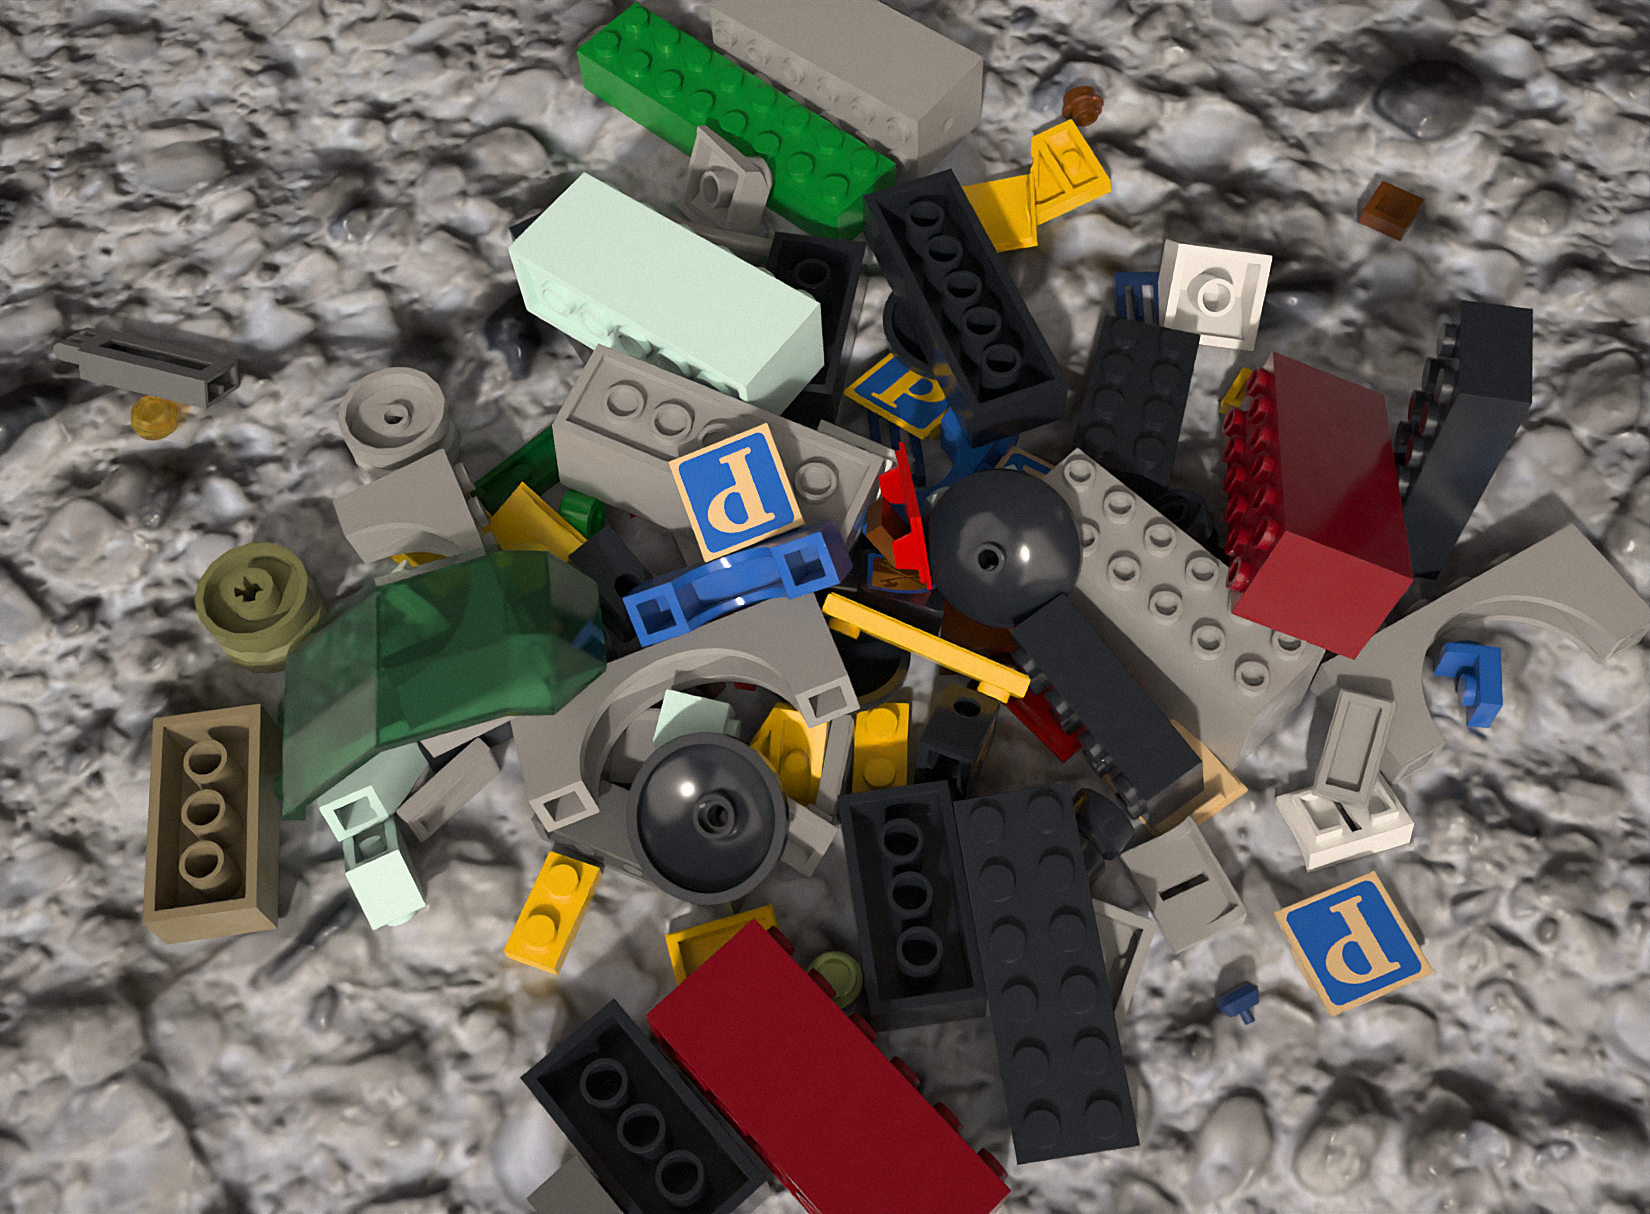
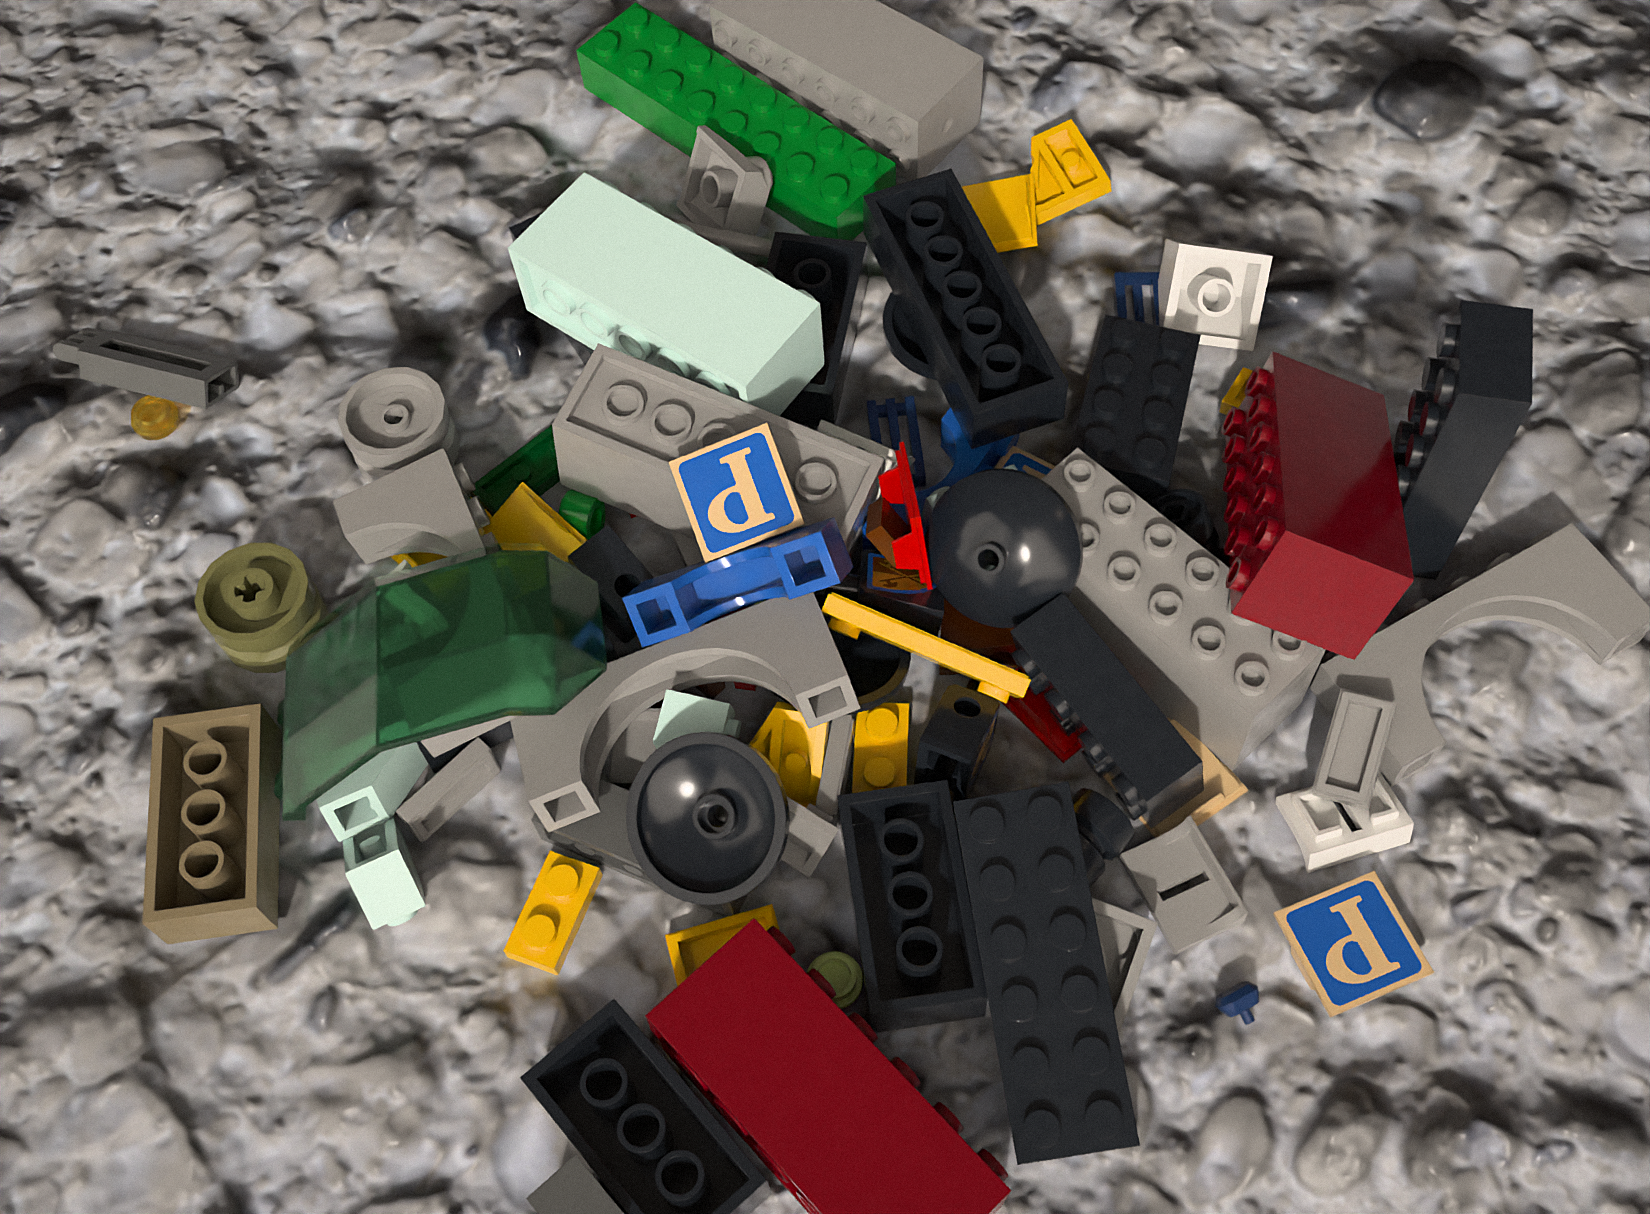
piece [843,353,950,441] -> none
reddish brown plate [1061,86,1104,127] -> none
reddish brown plate [1358,181,1425,241] -> none
blue bracket [1434,640,1503,728] -> none

